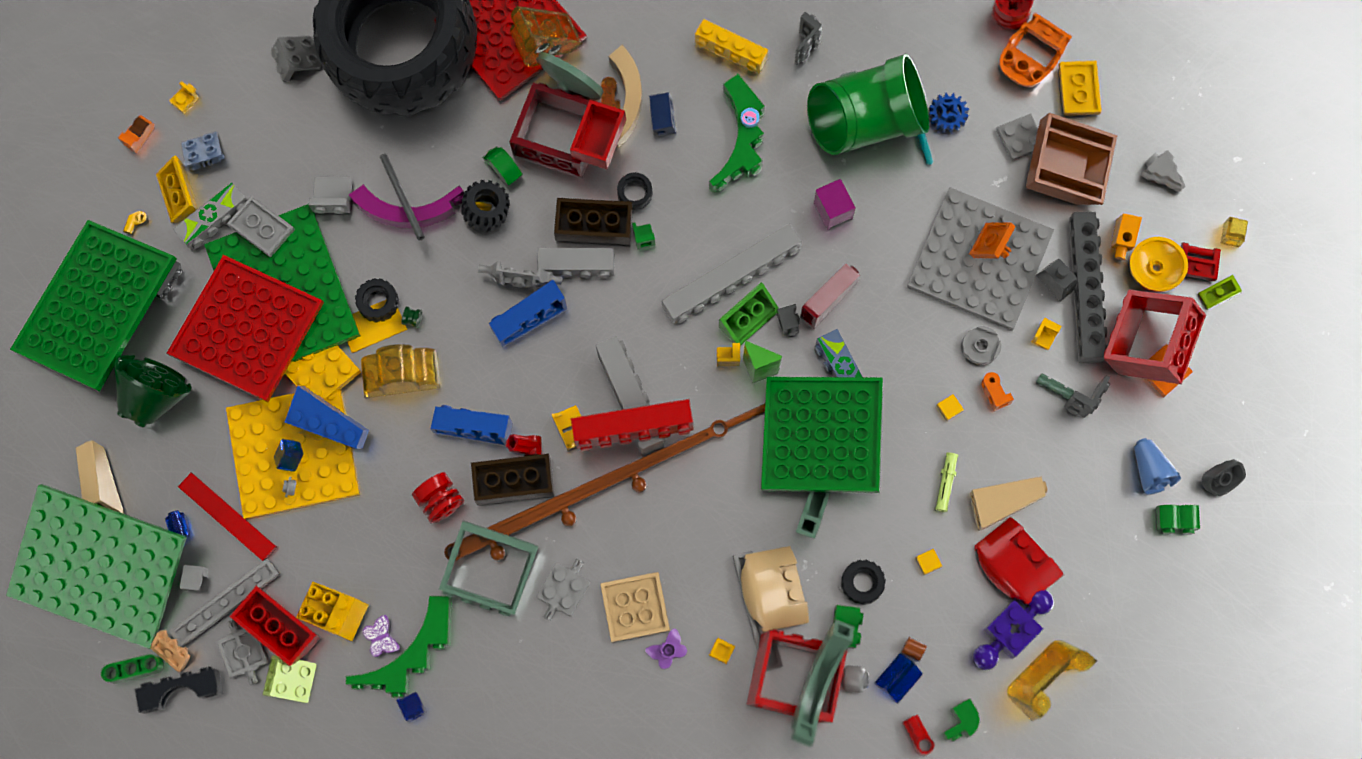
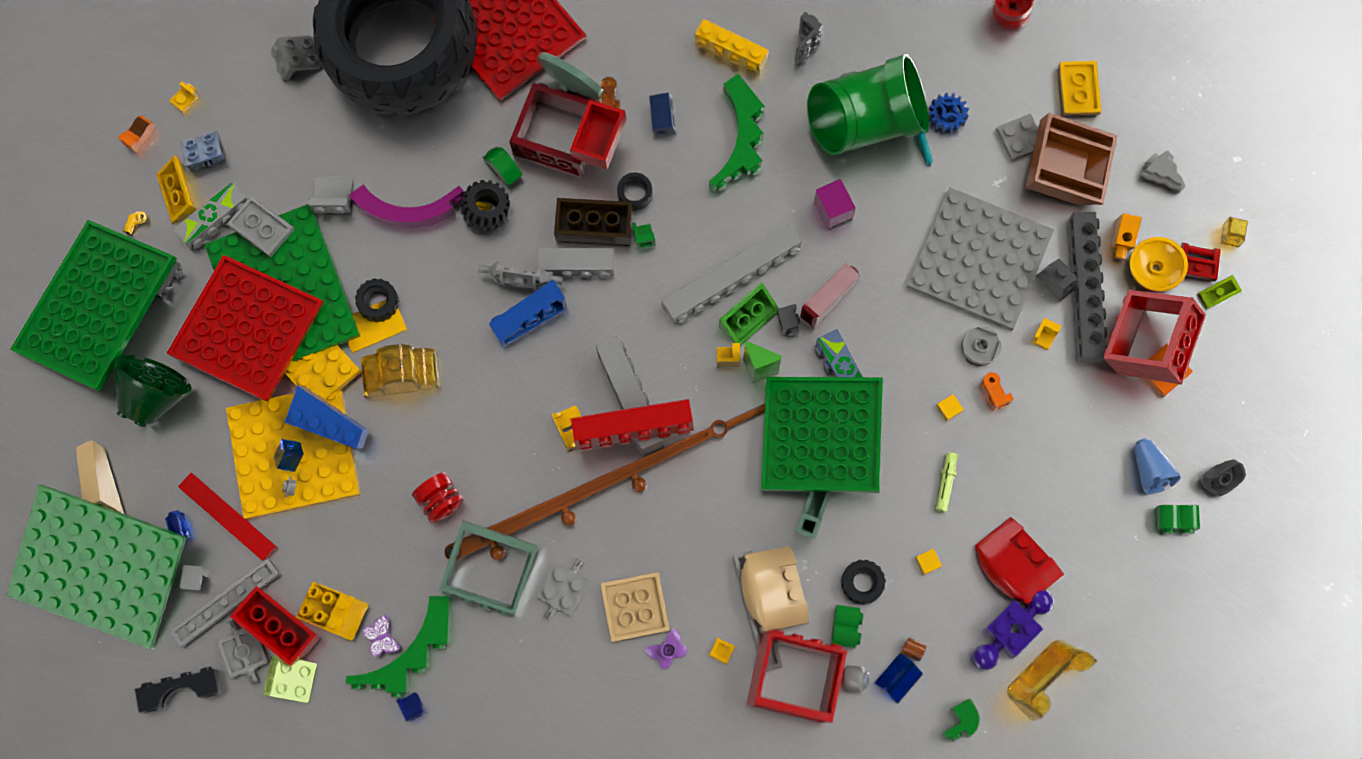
green beam [101,654,164,683] -> none
light nougat plate [151,630,191,672] -> none
dark grey piece [380,154,425,241] -> none
dark green wheel [402,306,422,328] -> none
blue wedge [430,405,513,446] -> none
dark brown brick [471,454,554,505] -> none
red piece [506,434,542,456] -> none
clear yellow brick [510,6,582,66] -> none
tan arch [609,45,642,149] -> none
tile [741,108,760,128] -> none
sand green arch [791,620,854,747] -> none
red piece [902,714,934,756] -> none
orange tile [969,222,1016,259] -> none
tan slope [970,477,1047,531] -> none
orange slope [999,12,1072,87] -> none
sand green axle [1037,373,1074,399] -> none
dark grey bracket [1064,375,1111,418] -> none

